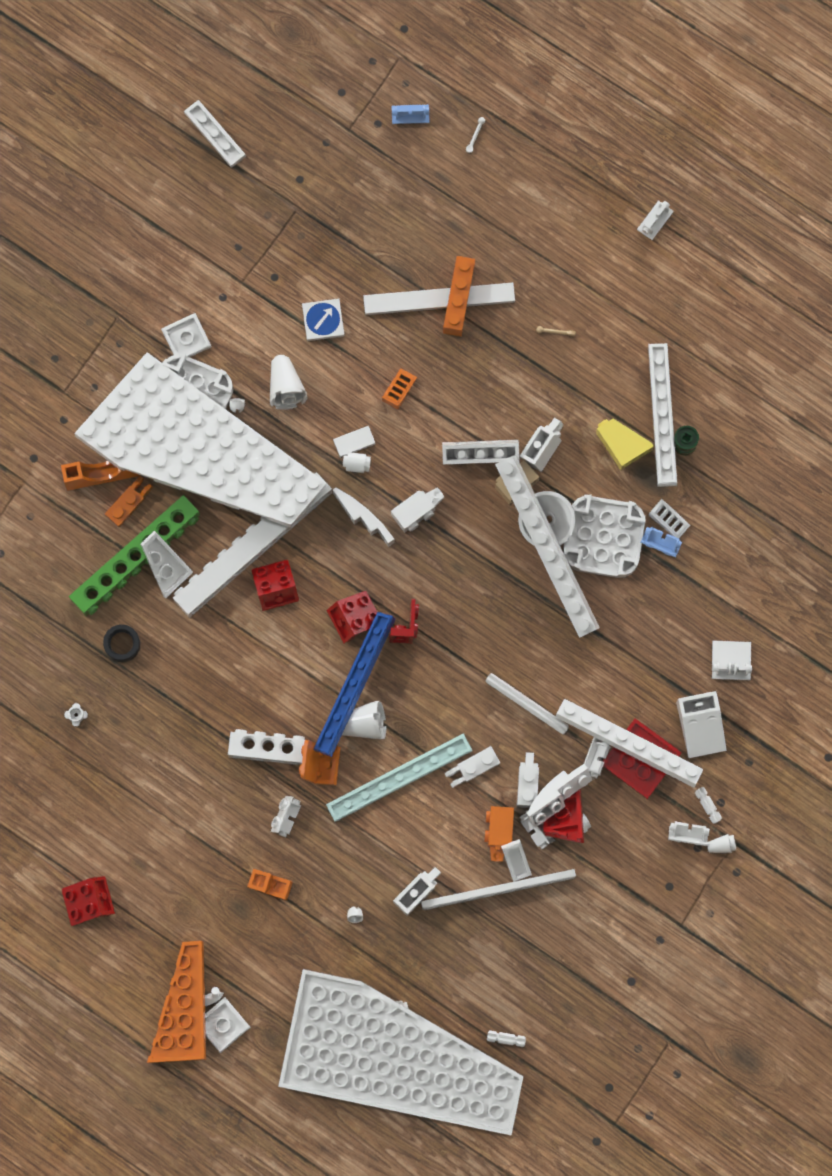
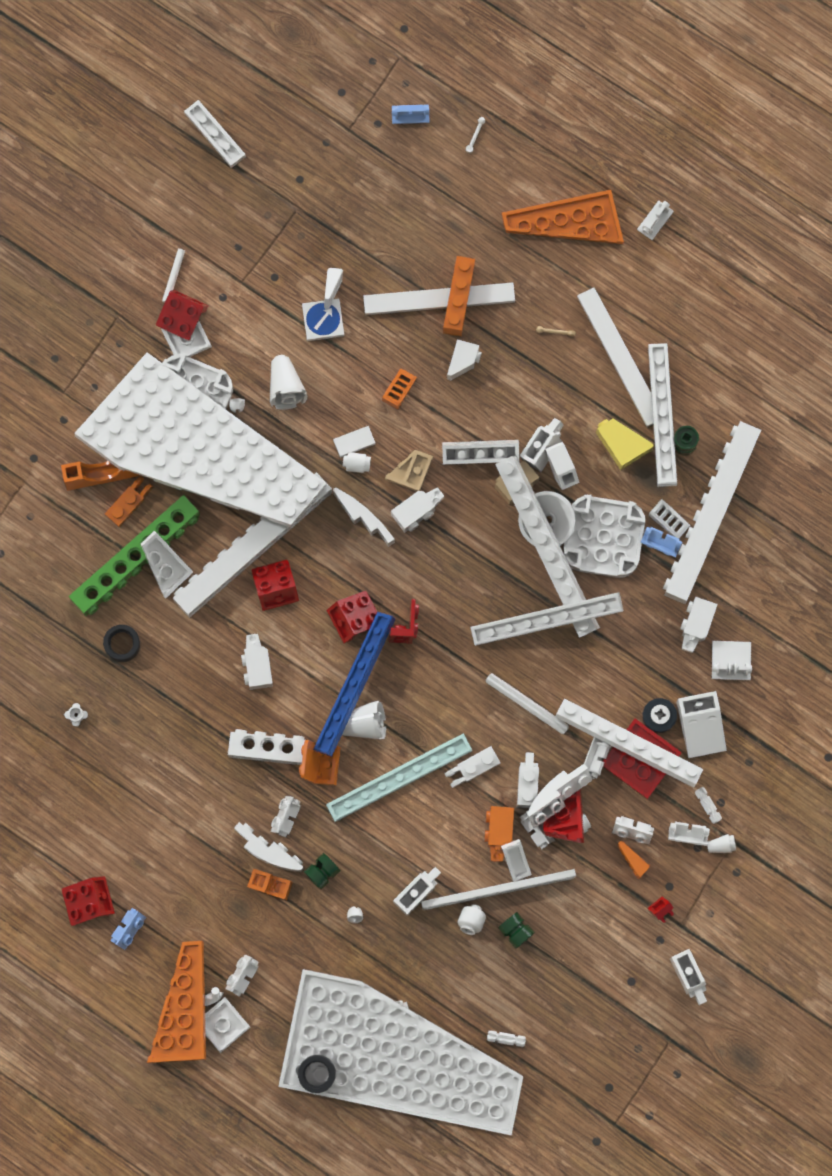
none -> light blue hinge [111,908,146,950]
none -> red bracket [156,290,209,340]
none -> white bar [162,249,185,303]
none -> white hinge [225,955,259,997]
none -> white slope [234,822,304,872]
none -> white hinge [241,634,273,690]
none -> black tyre [298,1055,336,1093]
none -> dark green wheel [304,853,341,890]
none -> white slope [324,268,343,310]
none -> tan wing [385,450,433,492]
none -> white slope [447,339,482,381]
none -> white head [458,904,486,935]
none -> white tile [470,592,624,646]
none -> dark green wheel [498,912,535,949]
none -> orange wing [501,190,624,244]
none -> white slope [545,442,579,490]
none -> white tile [577,288,653,427]
none -> white hinge [612,816,654,844]
none -> orange slope [617,841,650,879]
none -> black wheel [642,698,677,733]
none -> red tile [647,896,674,923]
none -> white brick [663,421,761,604]
none -> white hinge [670,949,707,1005]
none -> white hinge [680,597,717,653]

